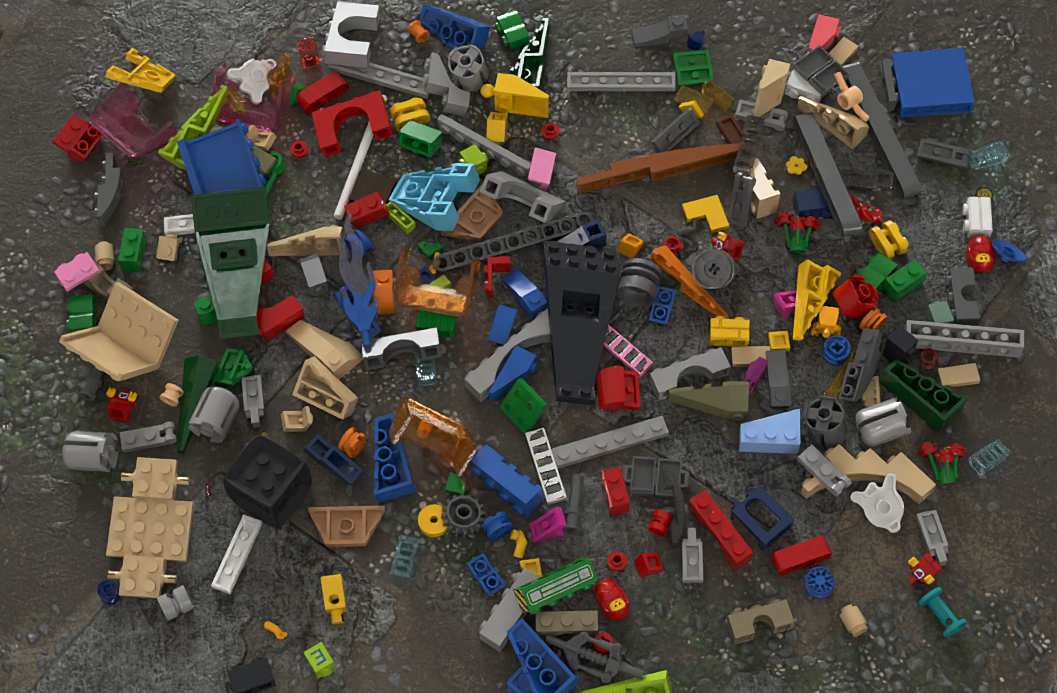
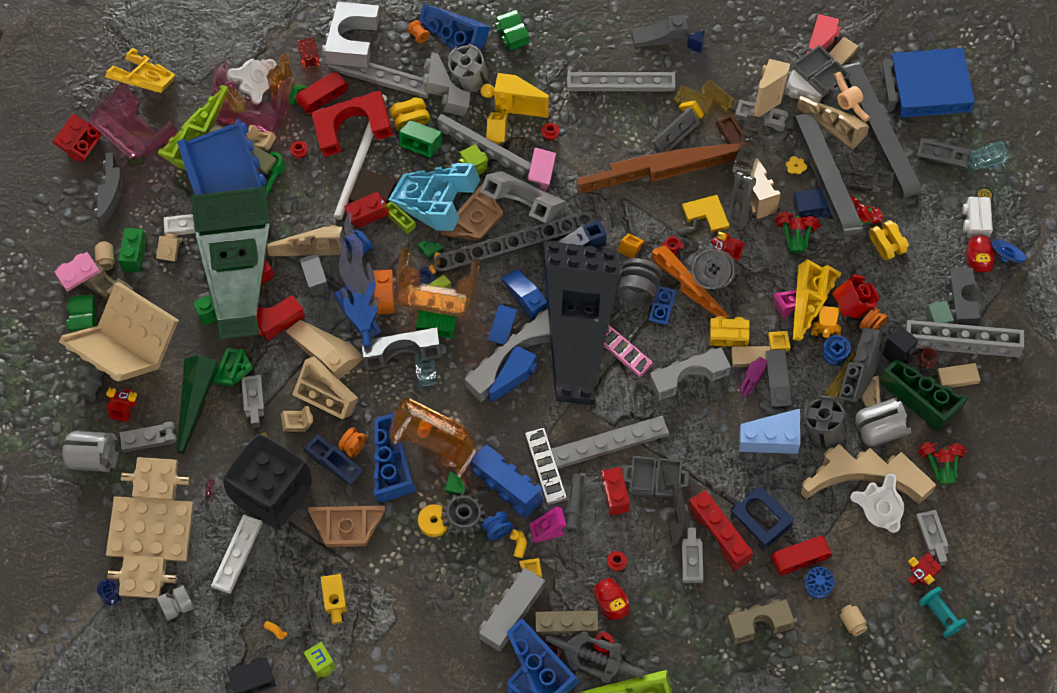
light nougat wheel [160,383,184,407] -> none
light grey cylinder [188,387,240,443] -> none
clear light blue slope [390,535,420,578] -> none
blue slope [466,553,506,597] -> none
red bracket [484,255,511,299] -> none
green plate [499,378,547,434] -> none
dark green wedge [510,18,550,91] -> none
green brick [513,558,598,614] -> none
red brick [597,366,641,411] -> none
red slope [634,553,664,577] -> none
red wheel [647,510,673,537] -> none
olive wedge [668,381,749,421] -> none
green slope [673,49,714,86] -> none
light grey plate [797,445,852,496] -> none
green brick [856,252,898,293] -> none
green brick [882,260,927,303] -> none
clear light blue slope [968,439,1011,476] -> none

